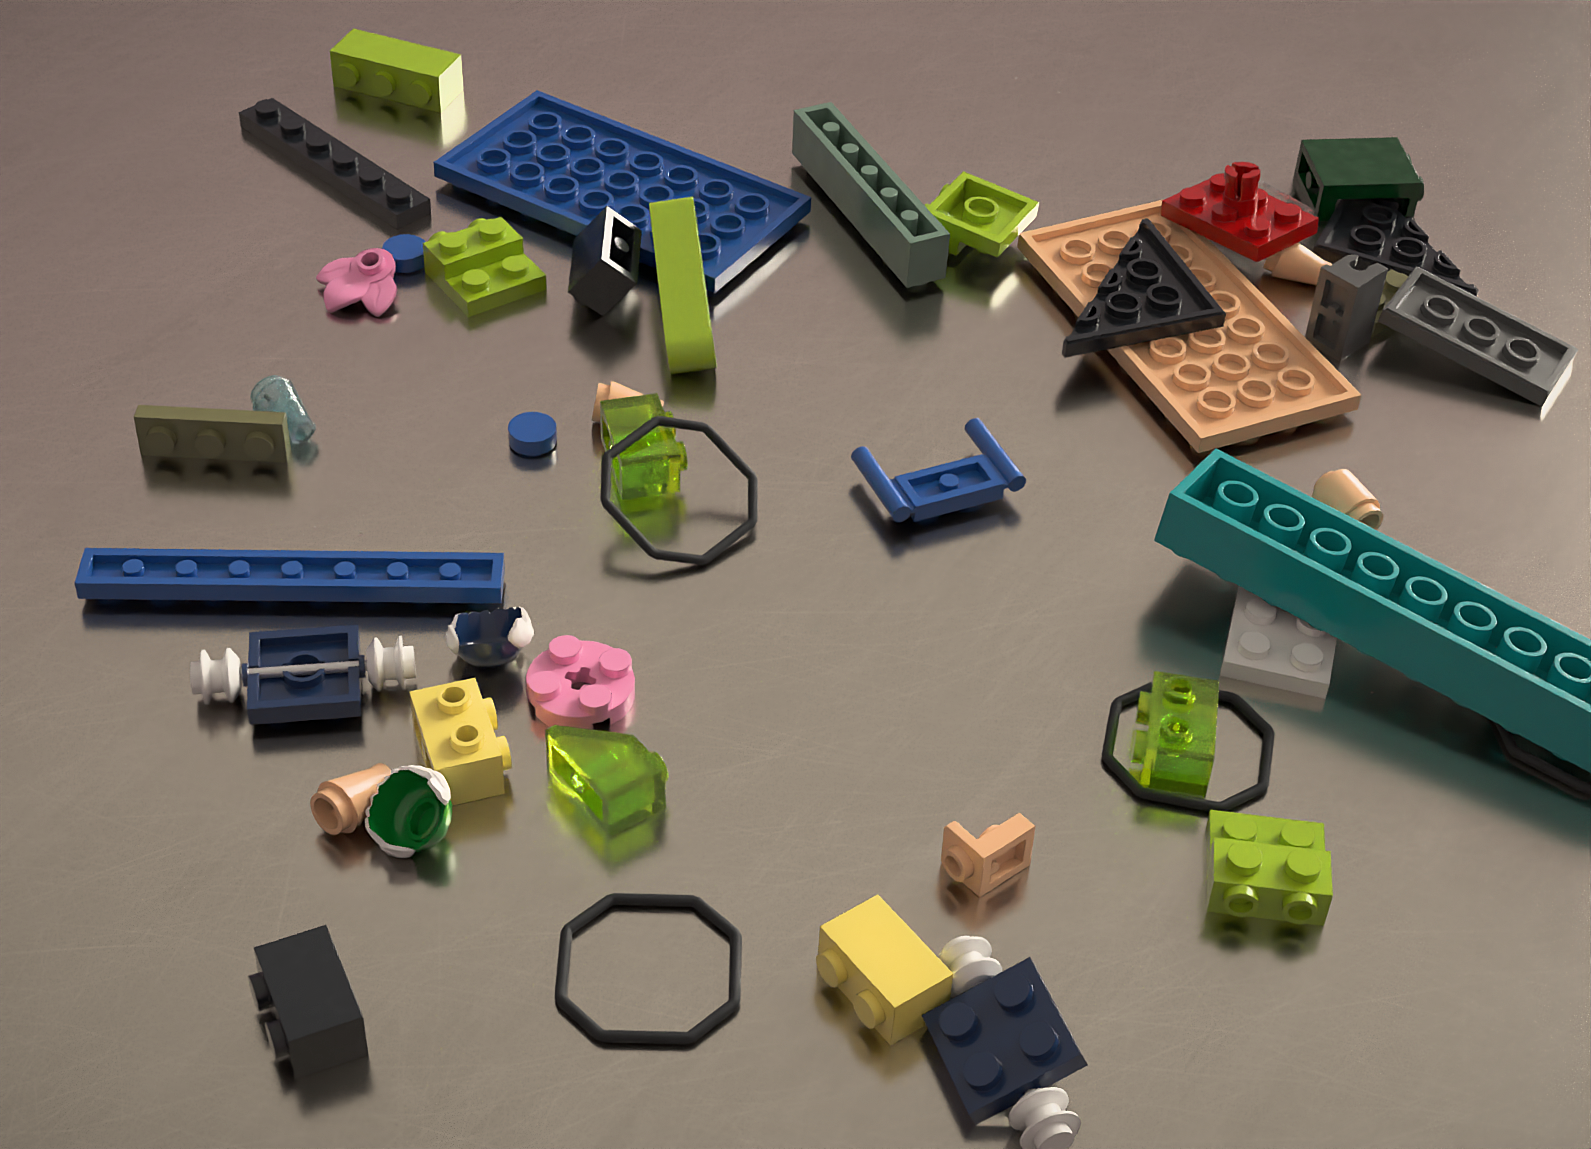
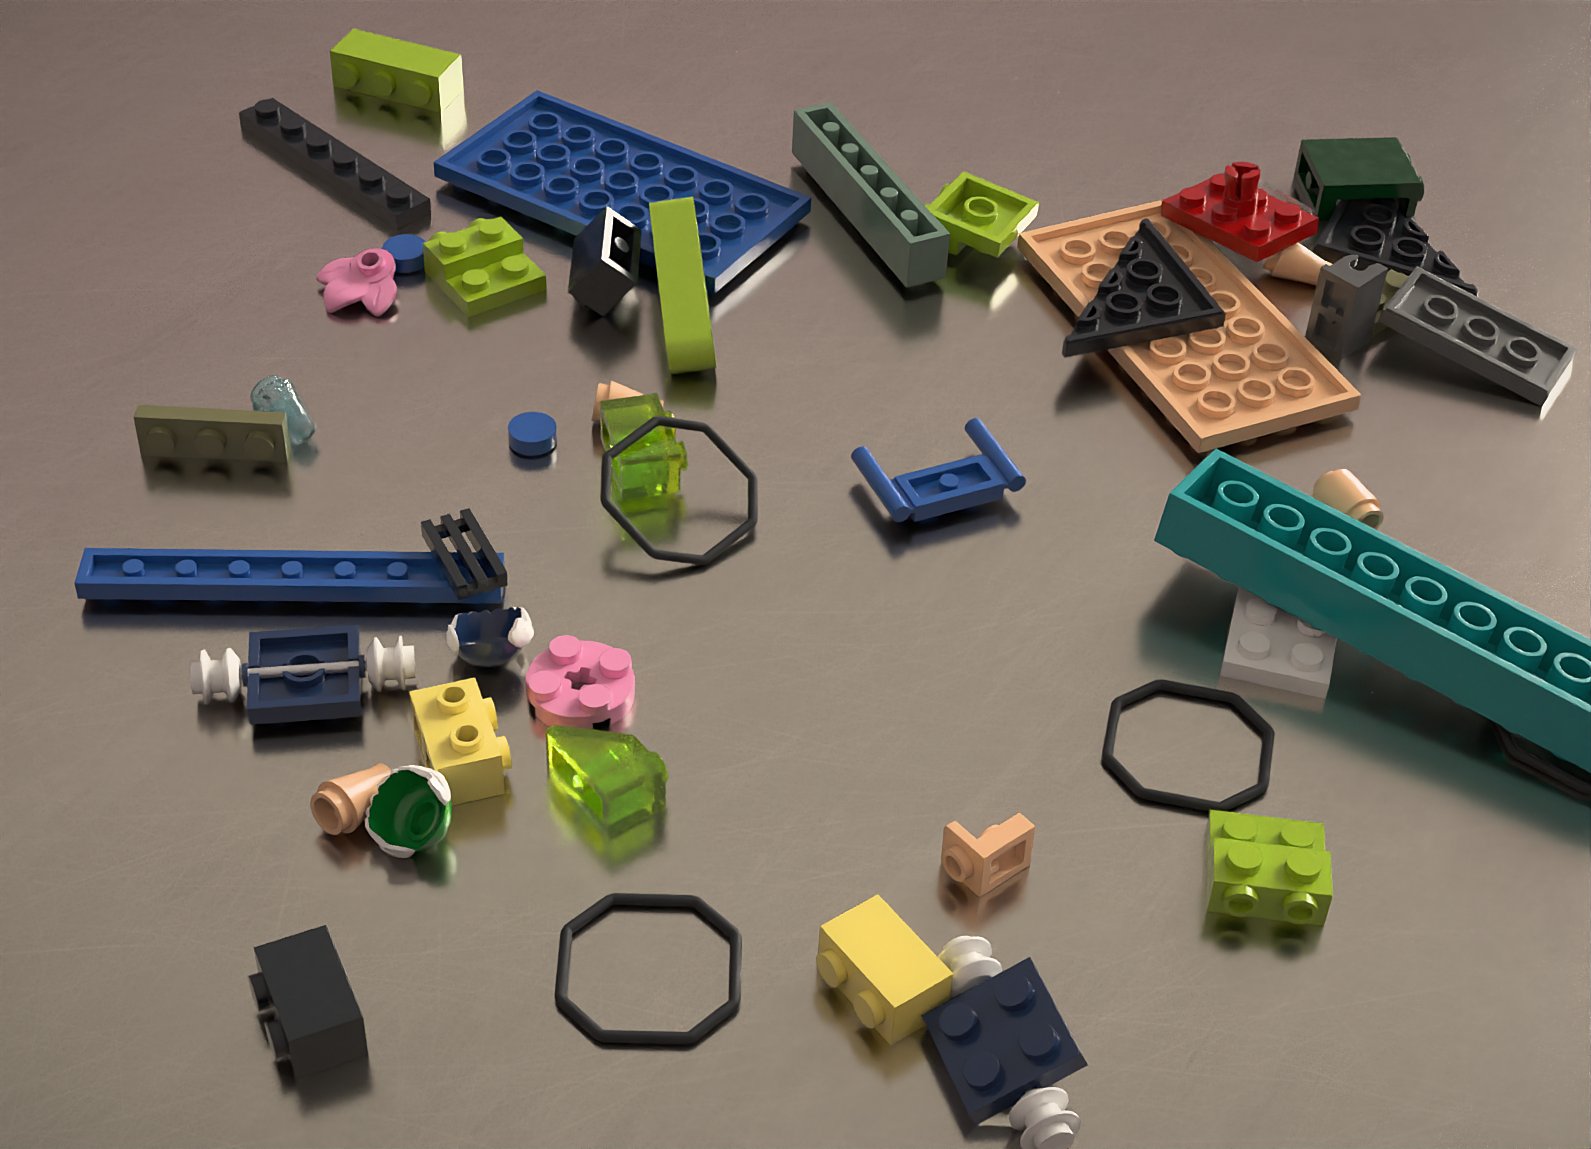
clear neon green brick [1131,671,1220,797] -> none
none -> black tile [421,508,508,600]

